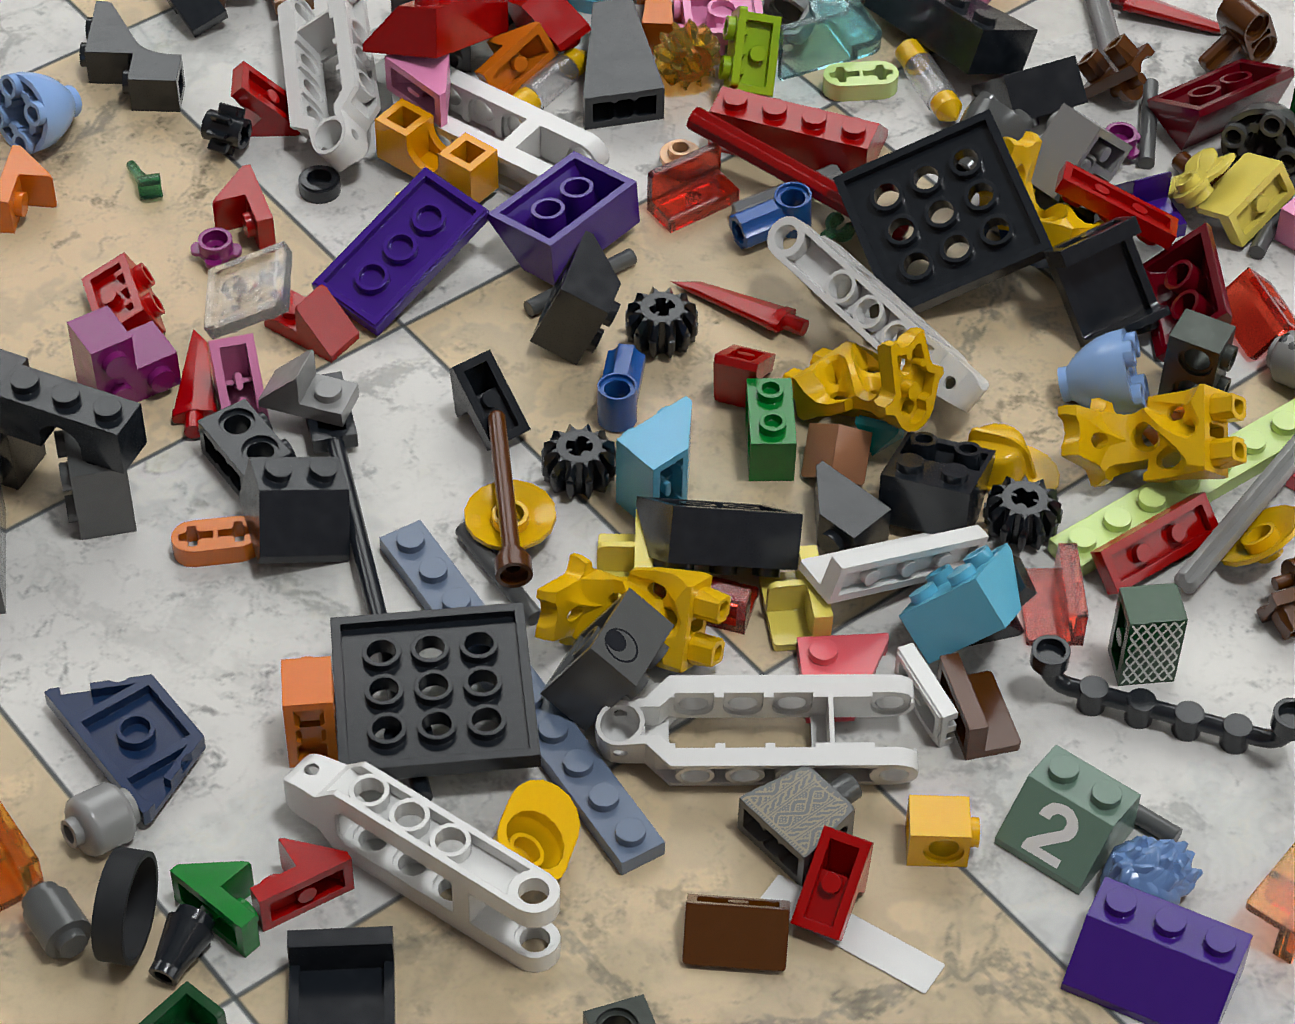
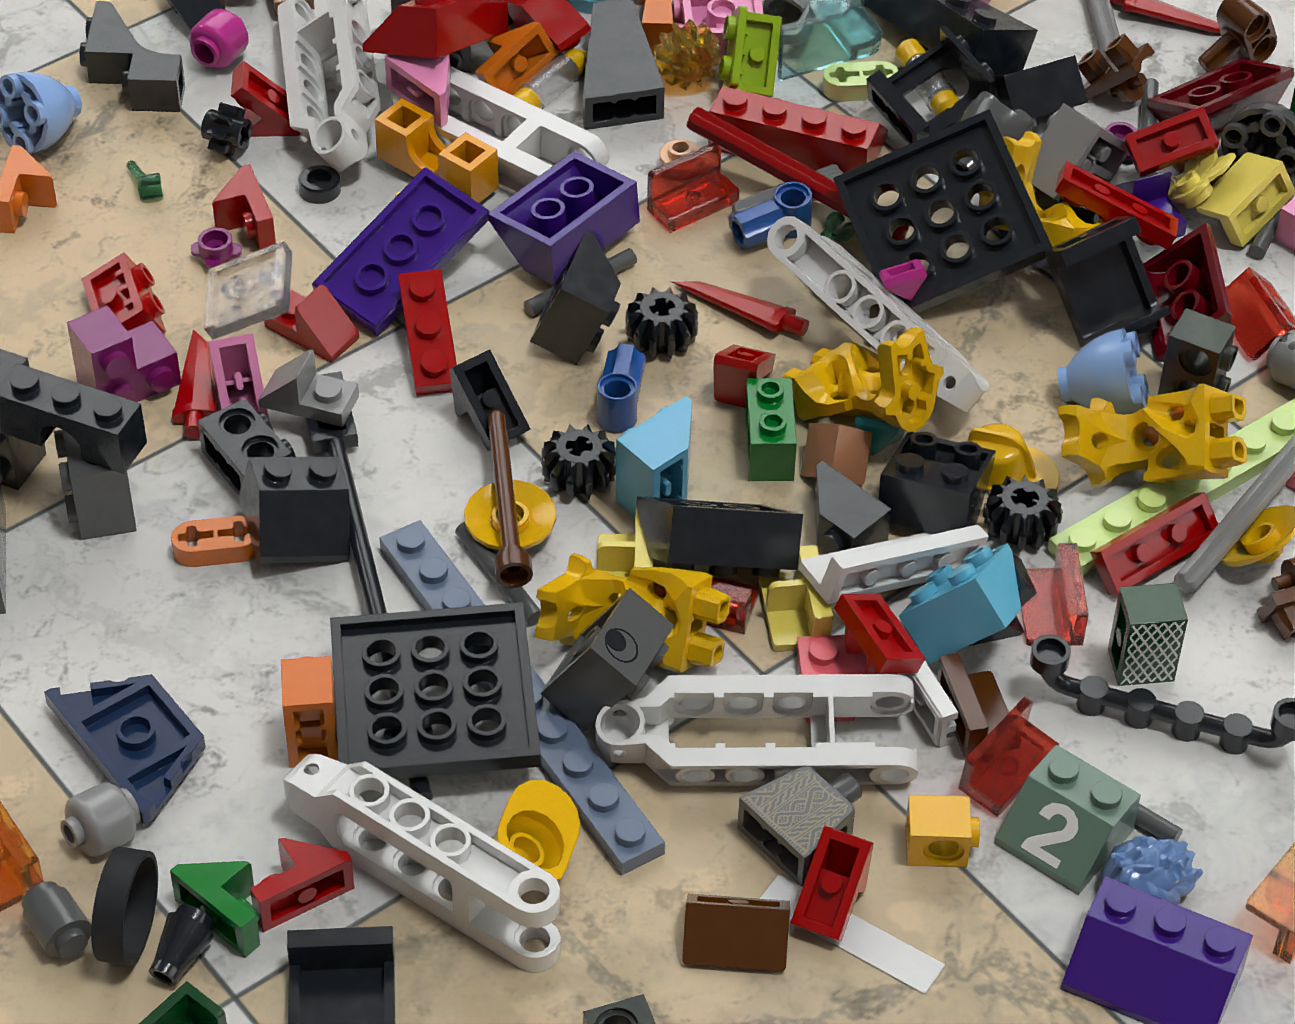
none -> dark pink head [189,9,249,69]
none -> red plate [398,269,457,396]
none -> red tile [834,594,926,675]
none -> black panel [866,25,997,145]
none -> dark pink slope [878,259,927,301]
none -> clear red panel [958,696,1059,818]
none -> red tile [1124,106,1219,178]

